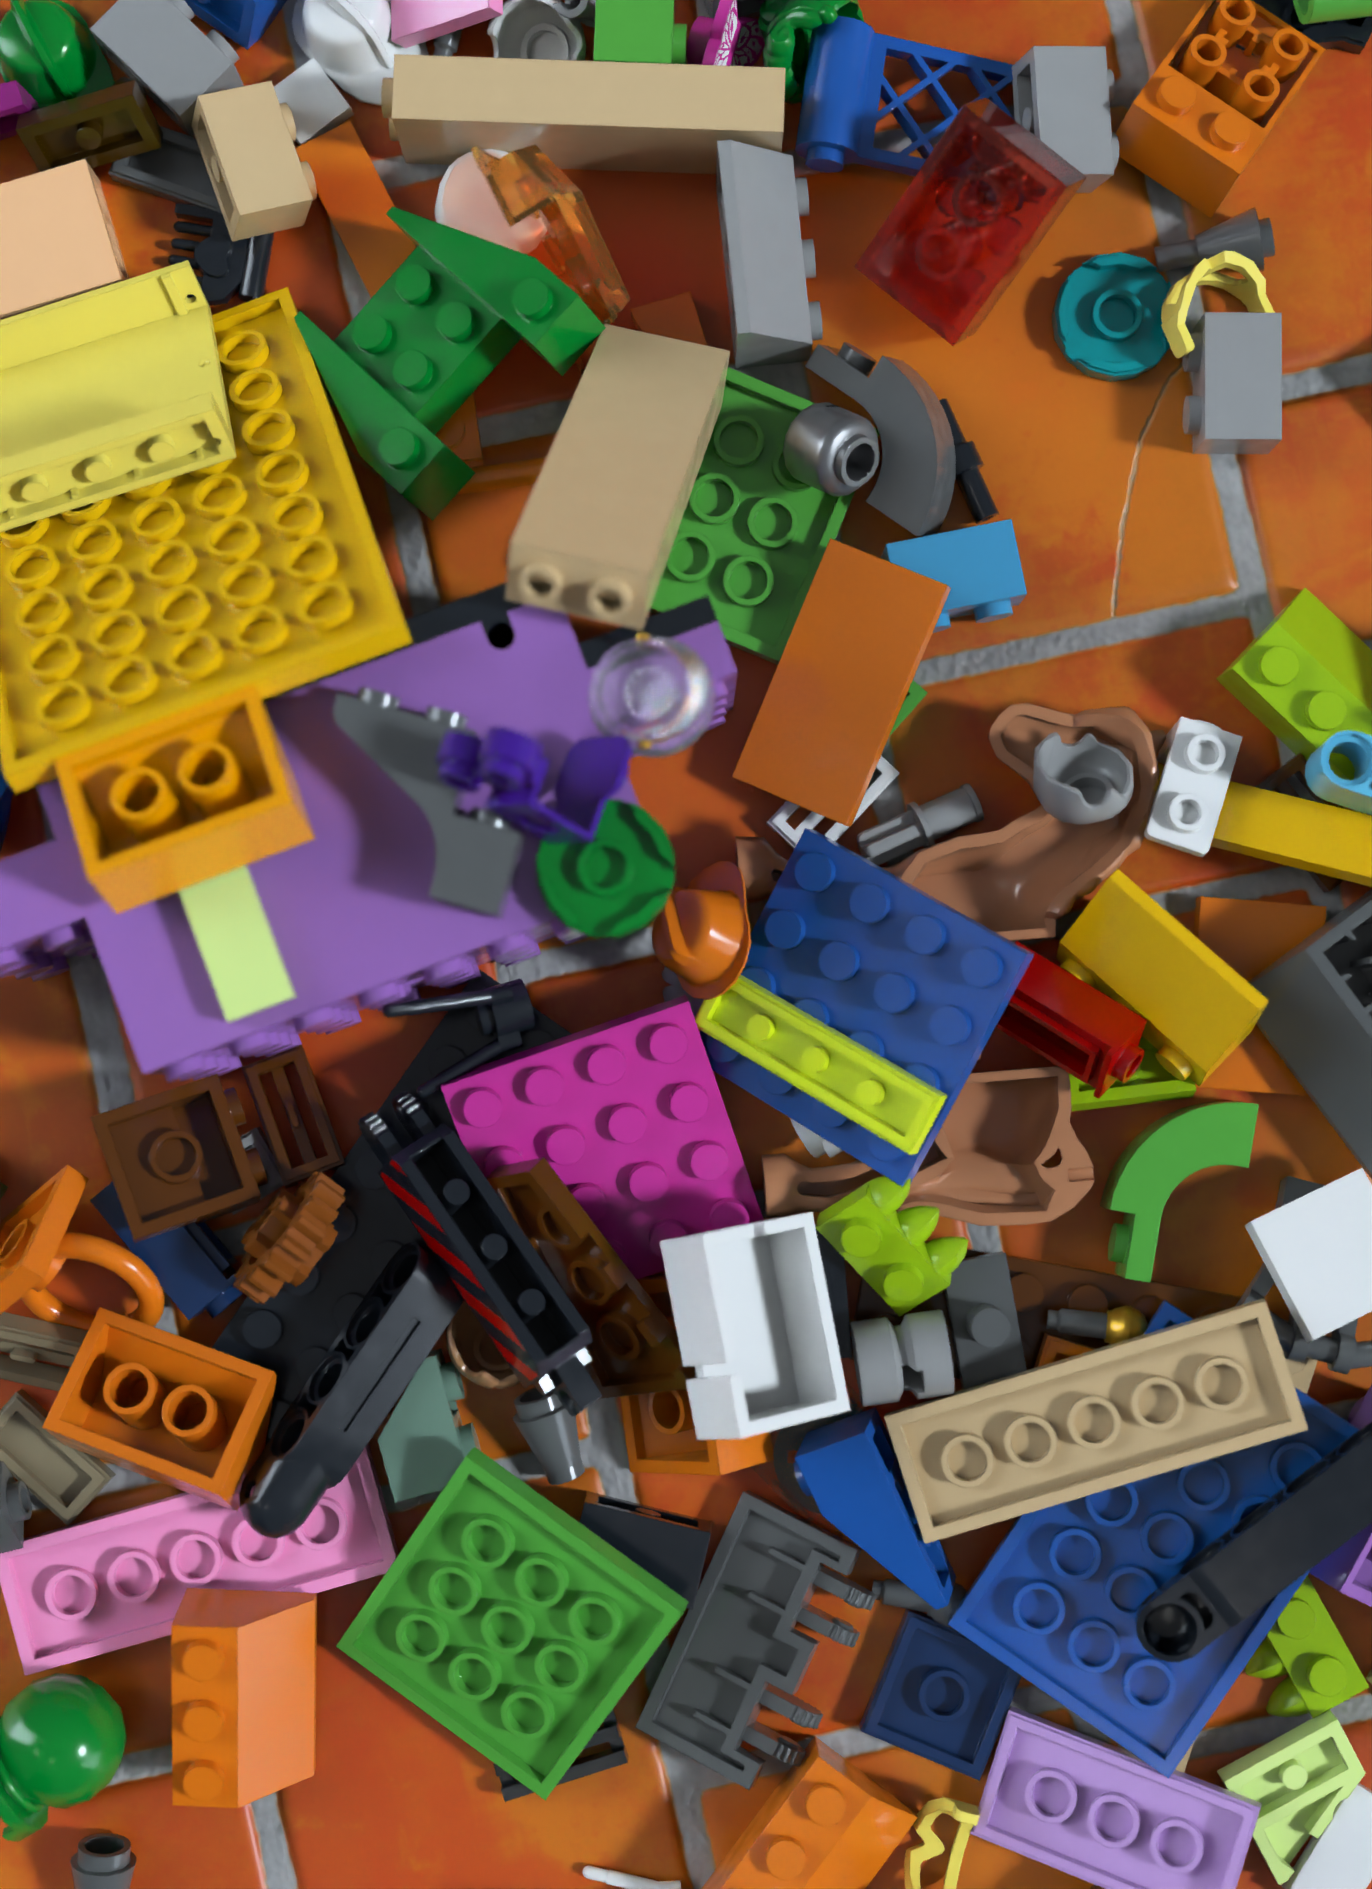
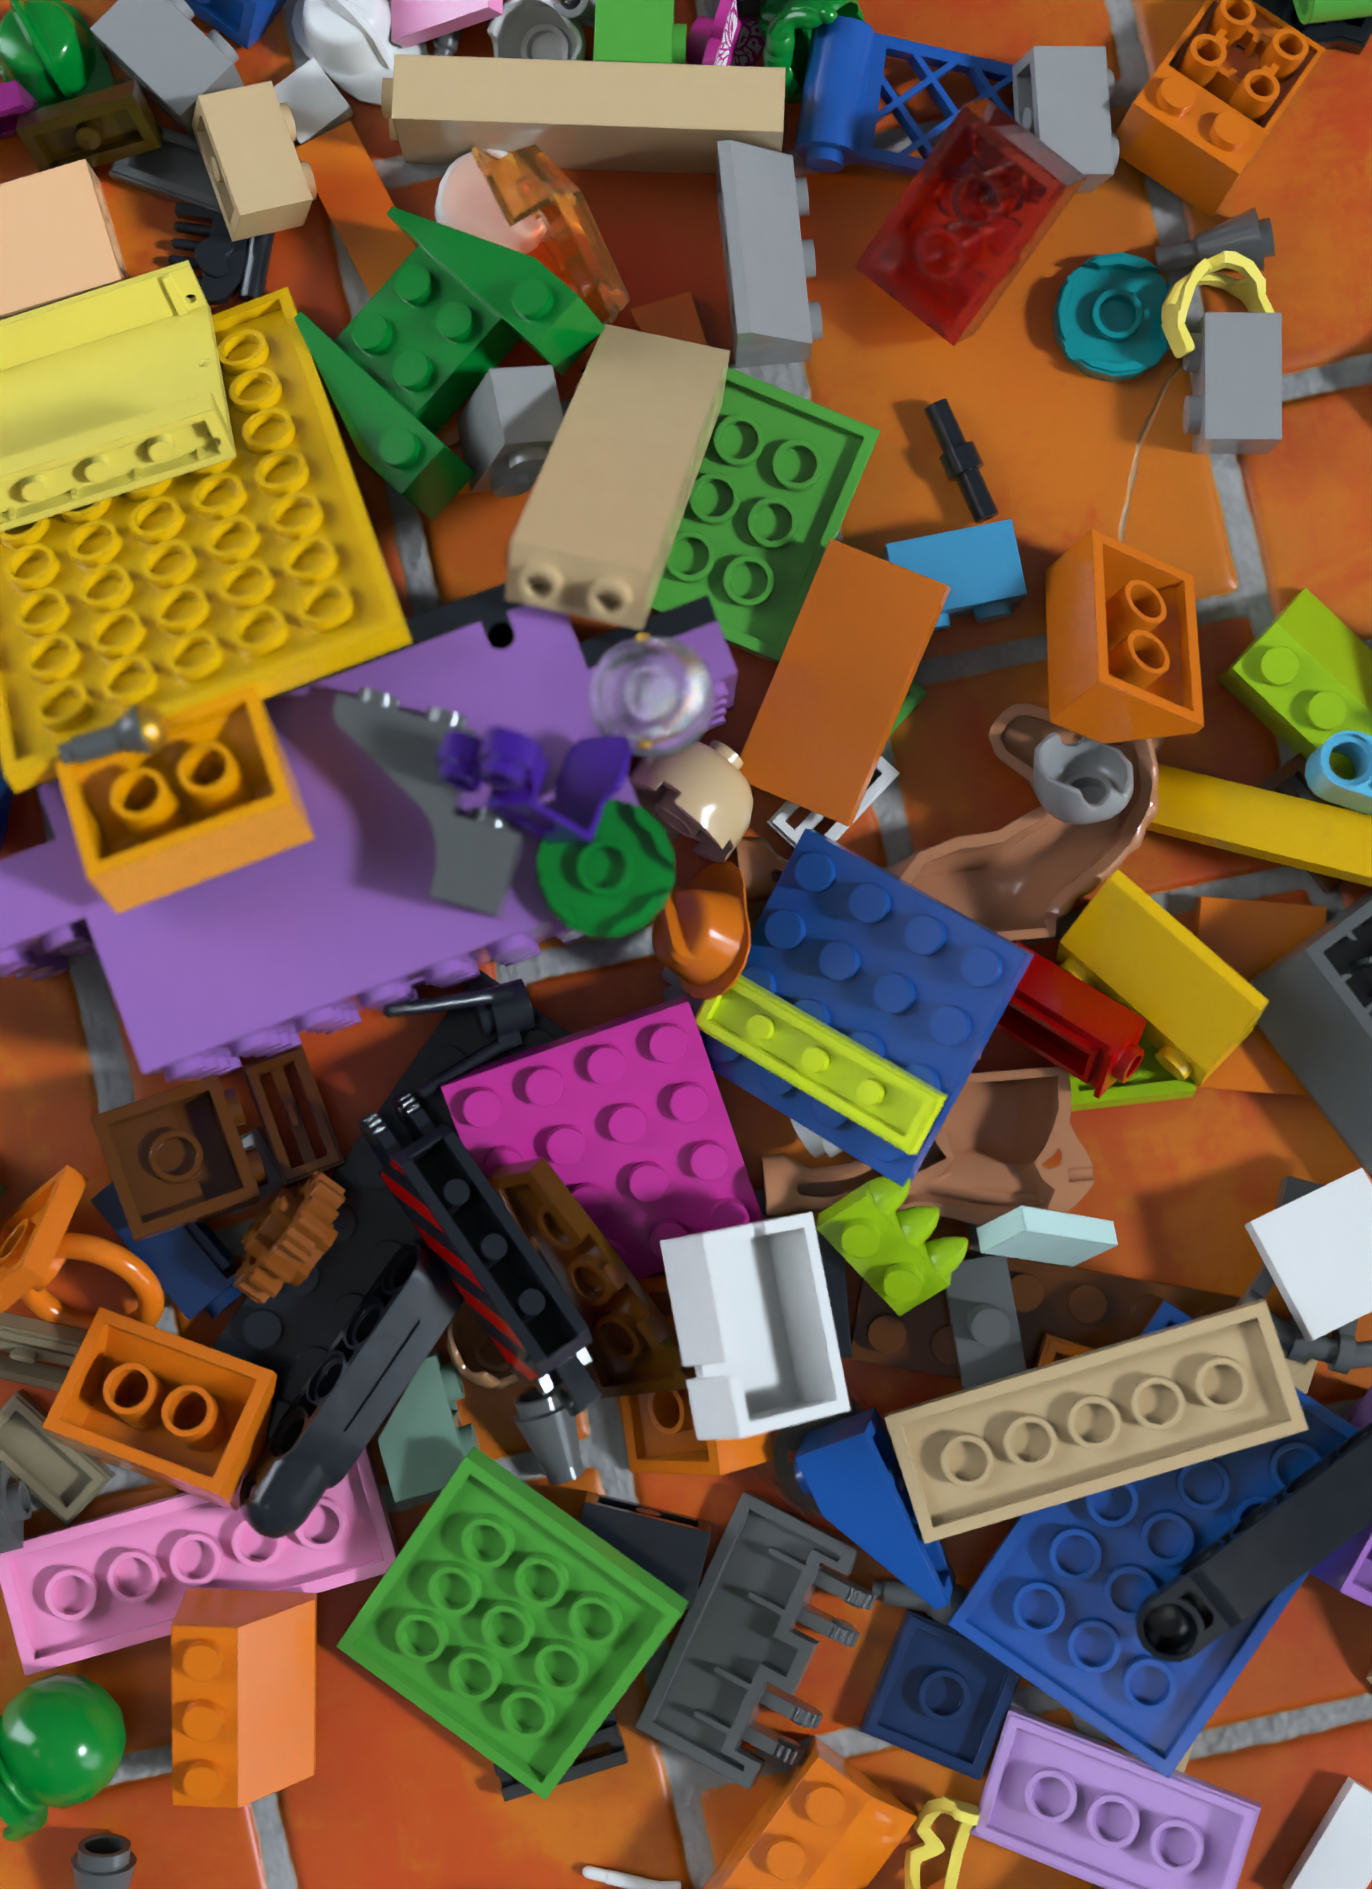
yellowish green tile [178,866,297,1022] -> none
flat silver head [783,402,880,496] -> none
dark grey arch [805,342,956,537] -> none
light grey wheel [850,1309,955,1406] -> none
light grey axle [857,783,984,866] -> none
piece [1047,1305,1148,1345] -> none
bright green arch [1100,1101,1259,1283] -> none
white bracket [1144,716,1243,857] -> none
yellowish green wing [1217,1710,1366,1885] -> none
lime plate [1245,1575,1369,1719] -> none
none -> dark grey piece [58,705,168,765]
none -> light grey brick [456,365,563,497]
none -> tan cylinder [628,739,753,863]
none -> light aqua tile [976,1206,1118,1267]
none -> orange slope [1045,528,1204,744]

